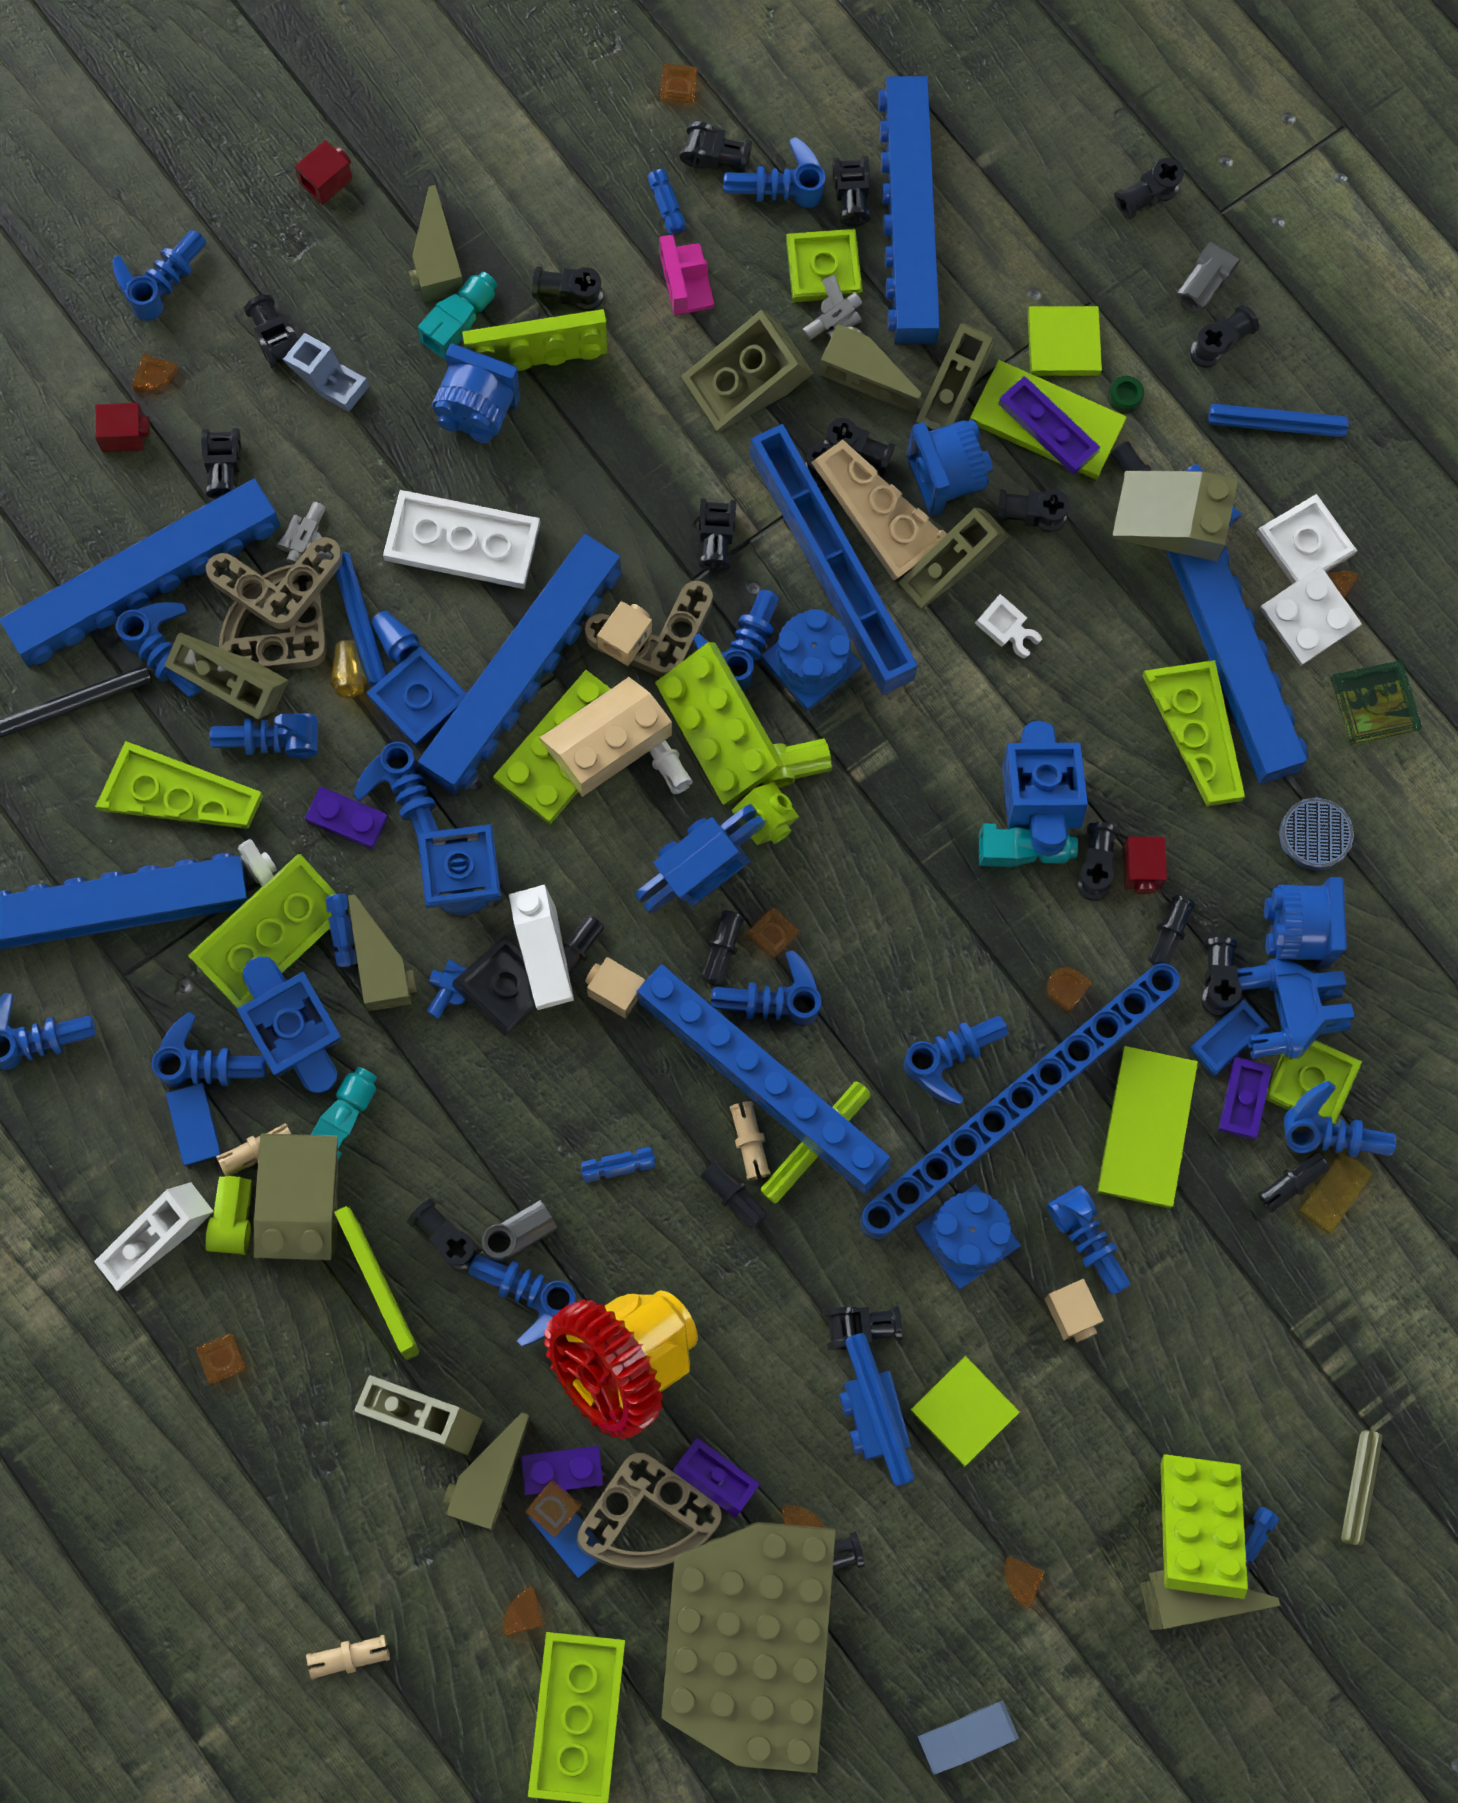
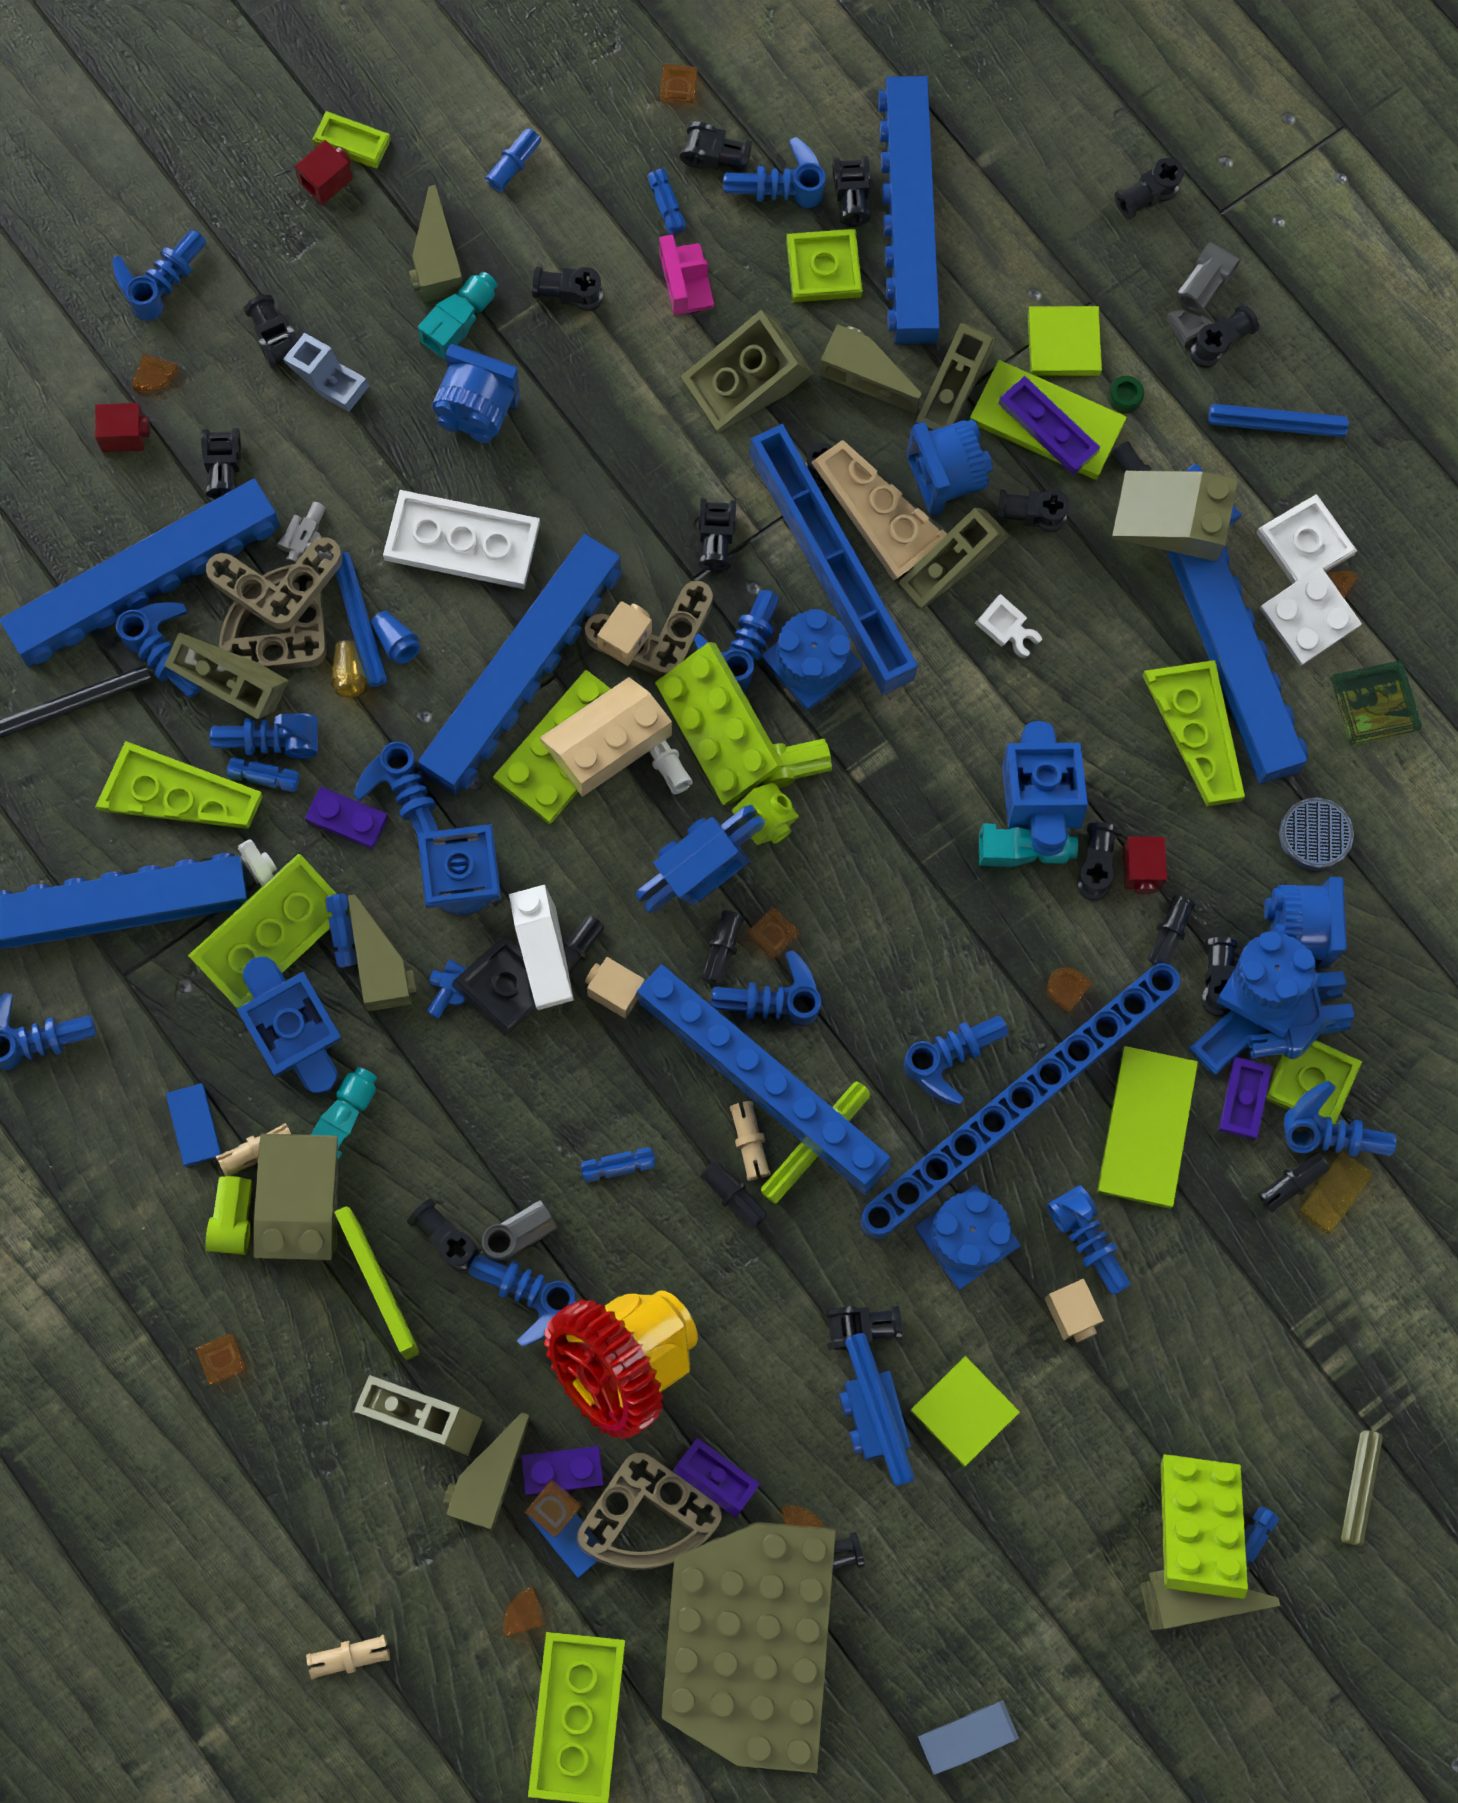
white slope [94,1182,214,1291] -> none
blue piece [151,1012,266,1087] -> none
blue plate [366,646,467,748] -> none
lime plate [462,309,607,371] -> none
light grey piece [802,275,862,341] -> none
black connector [823,418,896,474] -> none
clear orange tile [1004,1556,1044,1609] -> none
none -> blue axle [227,758,300,792]
none -> lime tile [312,111,391,169]
none -> blue axle [485,128,541,193]
none -> dark grey tile [1165,310,1213,347]
none -> blue piece [1217,931,1320,1038]

